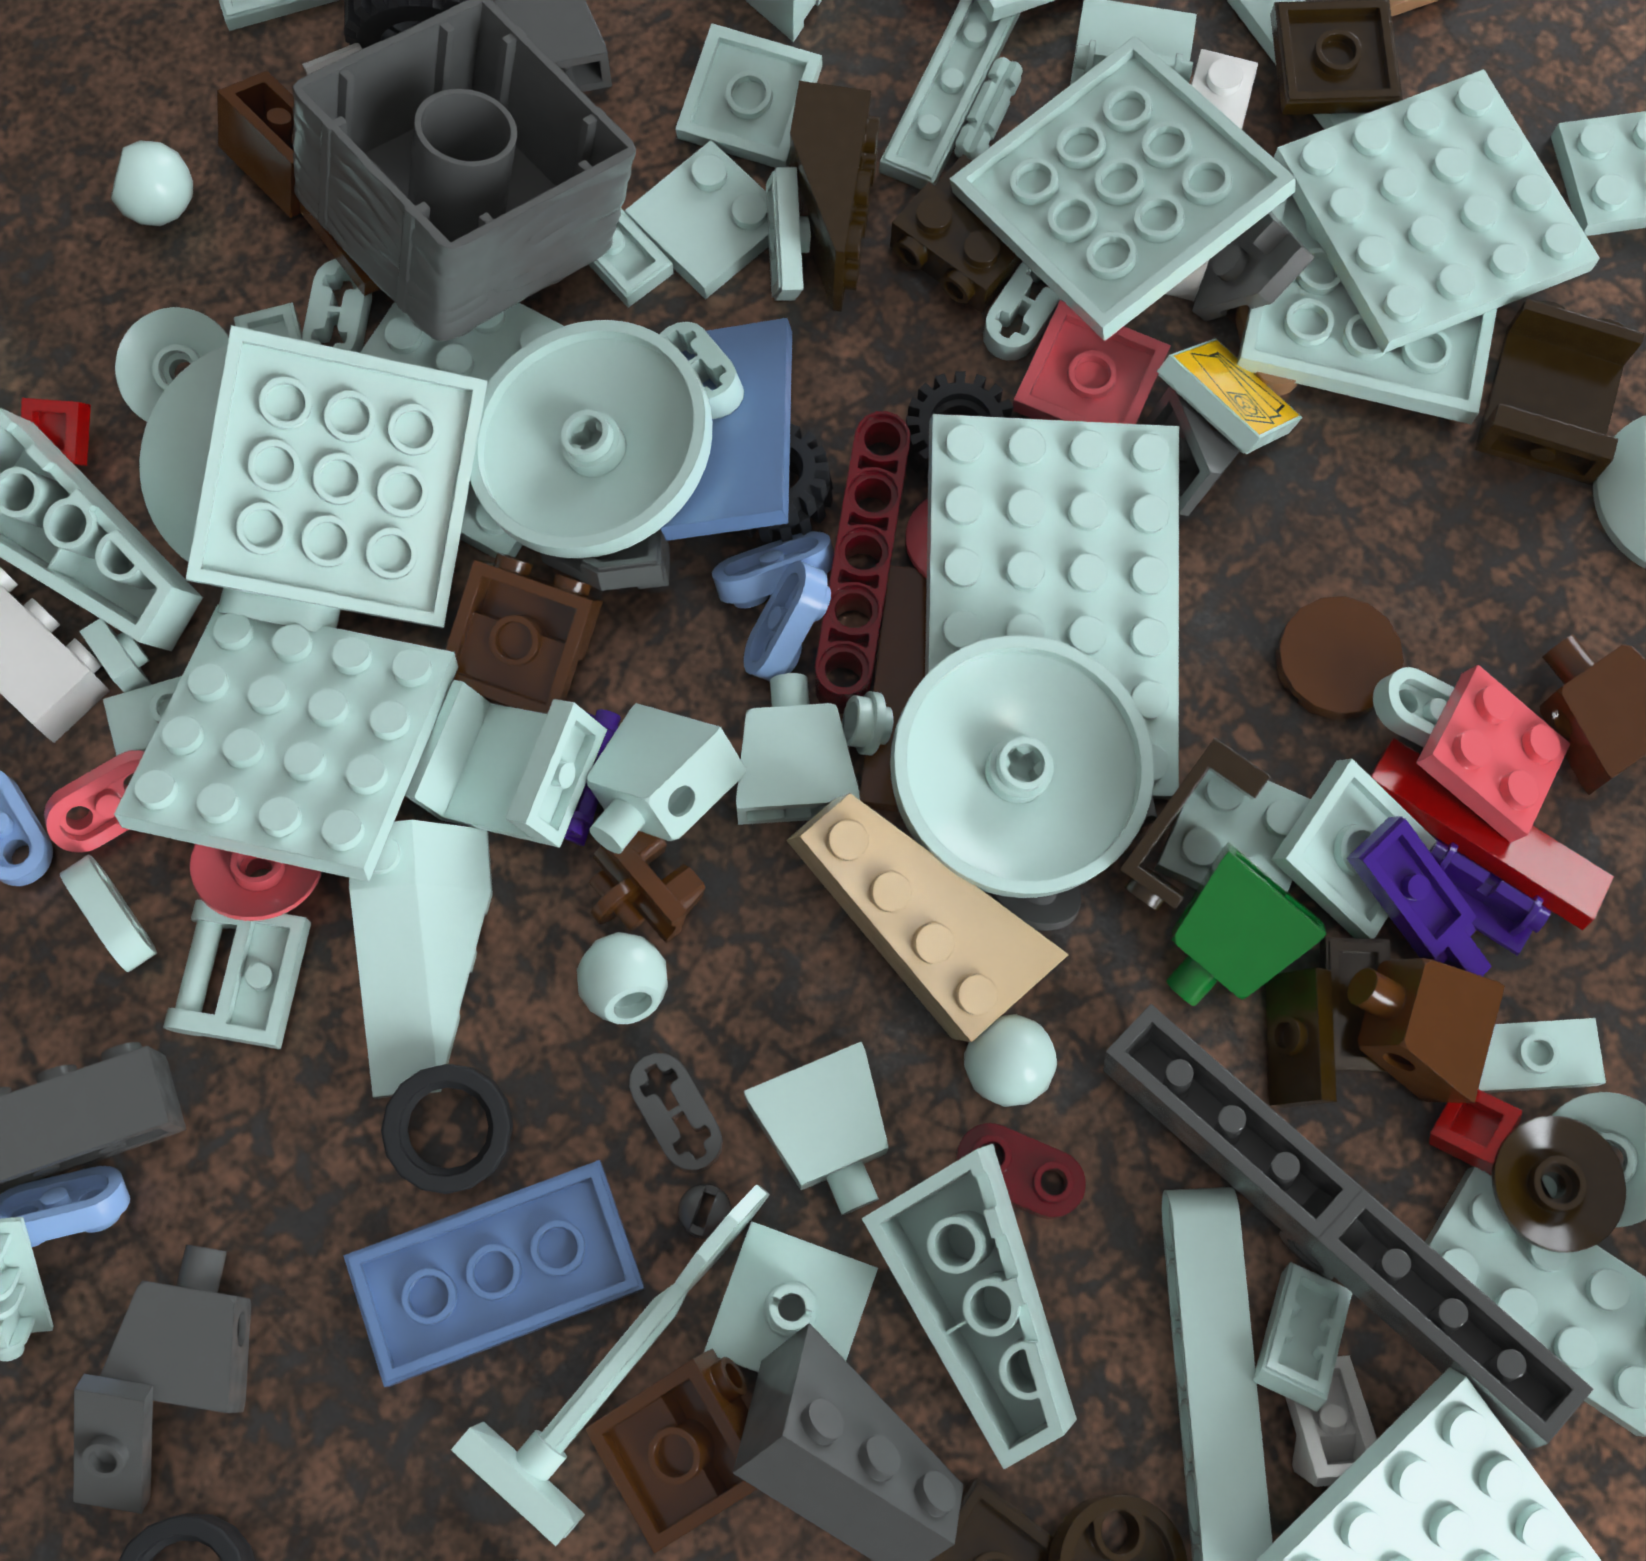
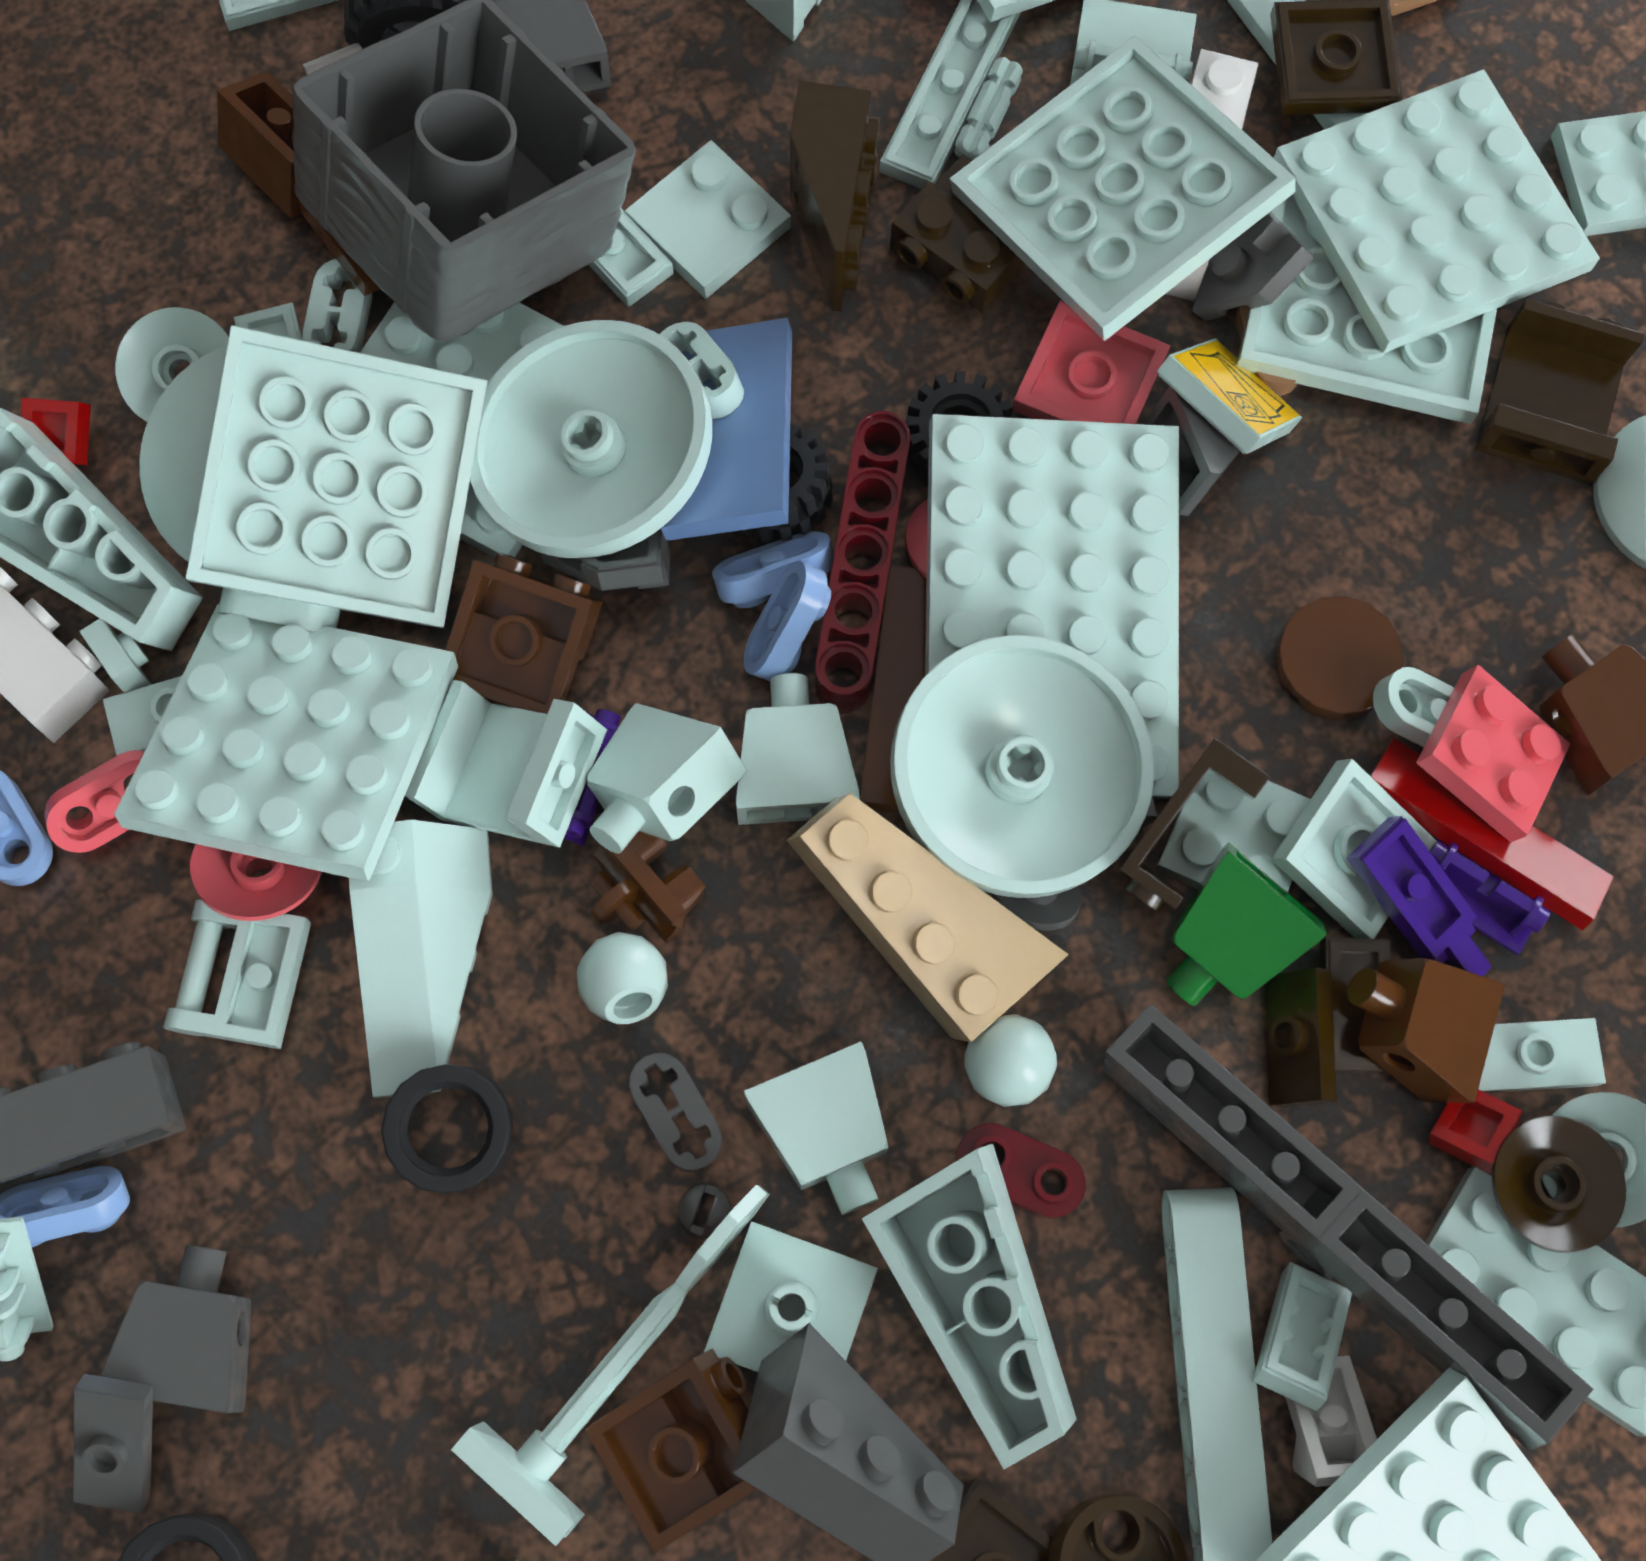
light aqua beam [60,855,157,972] -> none
light aqua piece [111,140,193,226] -> none
medium blue tile [343,1160,645,1387] -> none
light aqua plate [675,23,822,168] -> none
light aqua plate [766,167,810,301] -> none
light aqua plate [842,691,893,756] -> none
light aqua beam [983,262,1063,361] -> none

